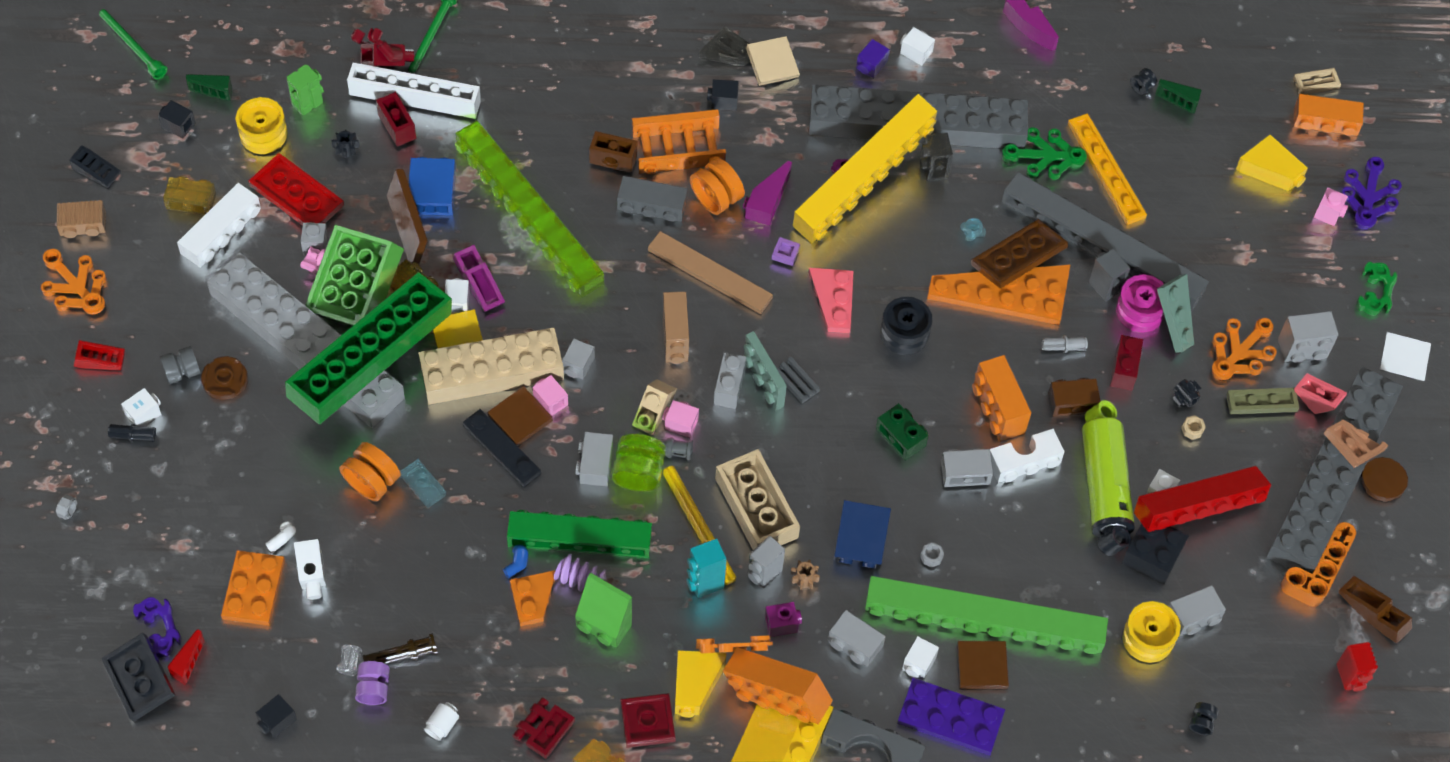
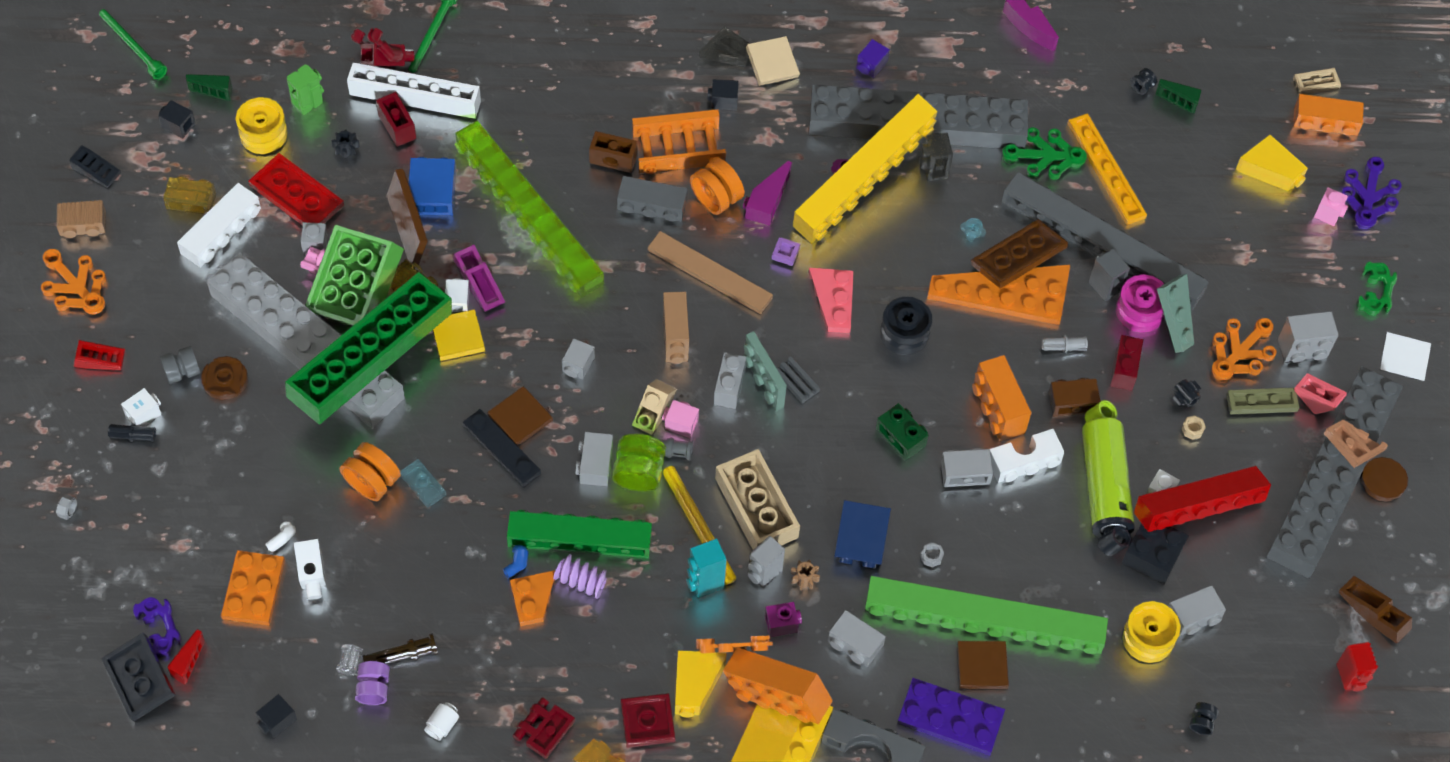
tan brick [419,328,564,405] -> none
bright pink brick [533,375,568,416] -> none
bright green slope [575,573,632,648] -> none
white brick [900,27,935,66] -> none
white brick [902,636,939,680] -> none
orange beam [1280,522,1356,607] -> none

